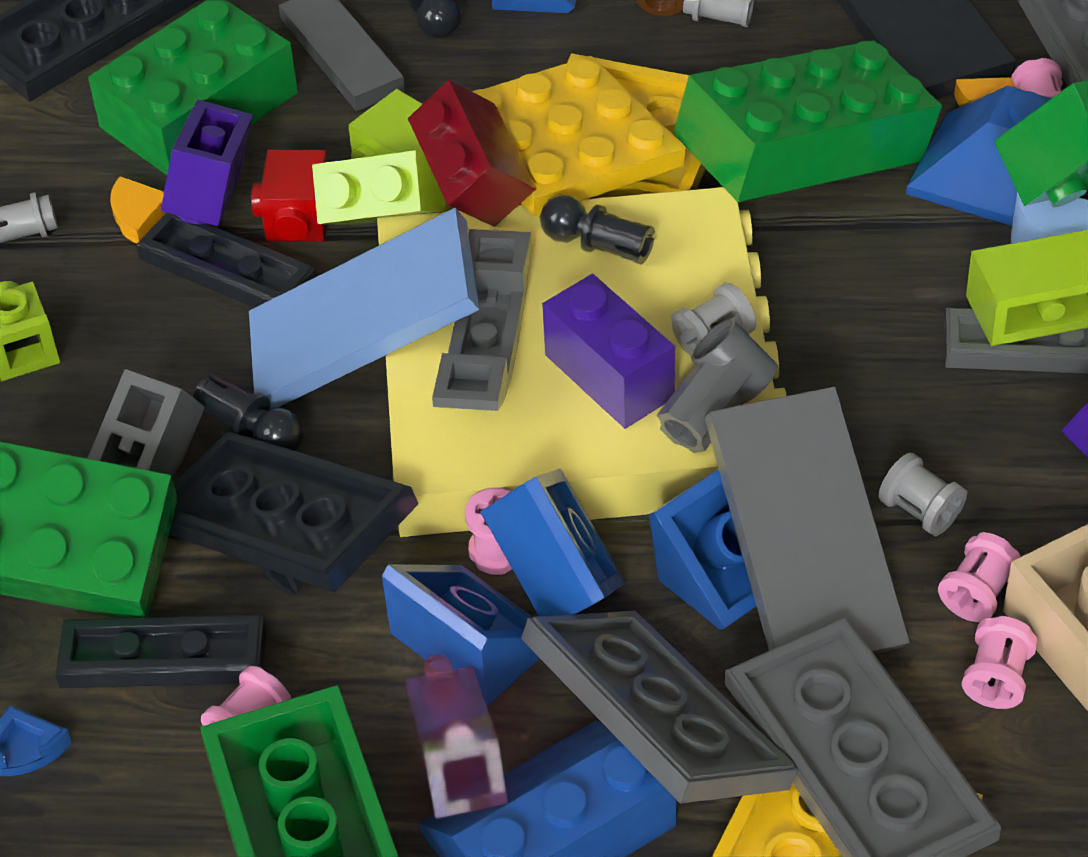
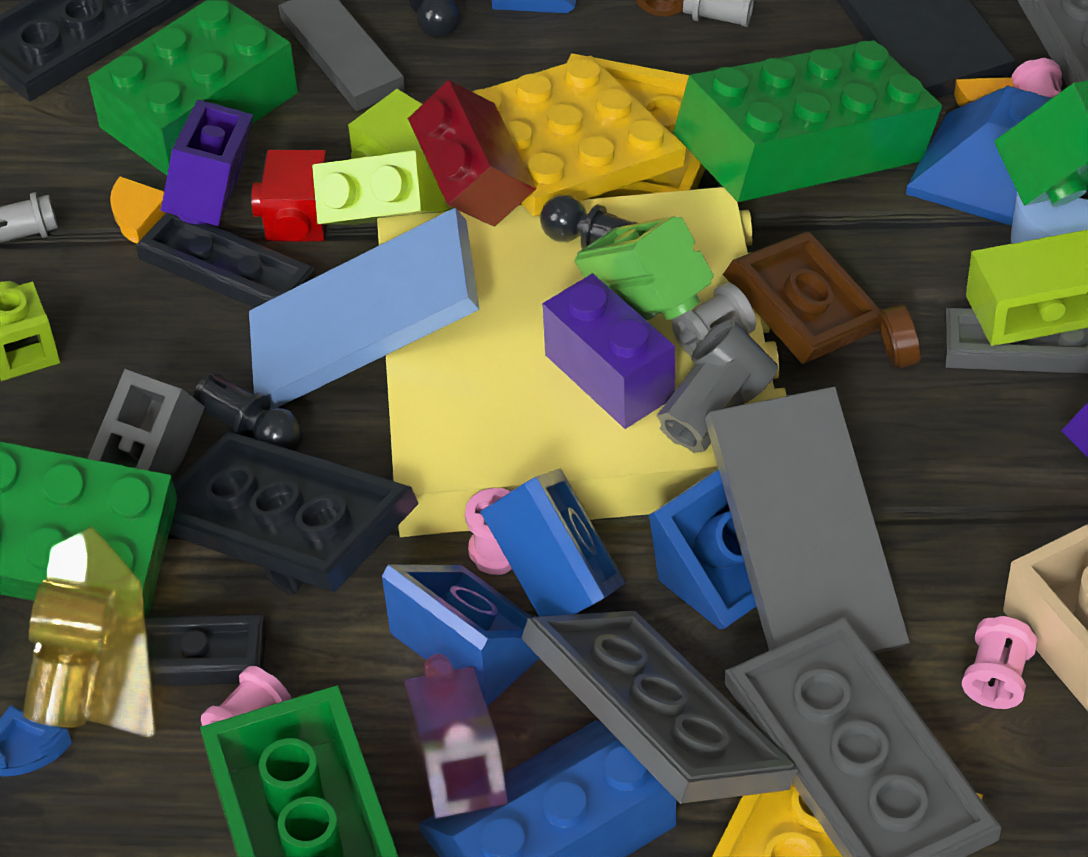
dark grey slope [432,229,531,411] -> none
light grey bush [879,452,967,537] -> none
bright pink bush [938,532,1021,623] -> none
none -> clear yellow panel [23,526,156,738]
none -> bright green brick [574,216,714,321]
none -> reddish brown tile [723,231,881,364]
none -> reddish brown tile [878,303,921,369]

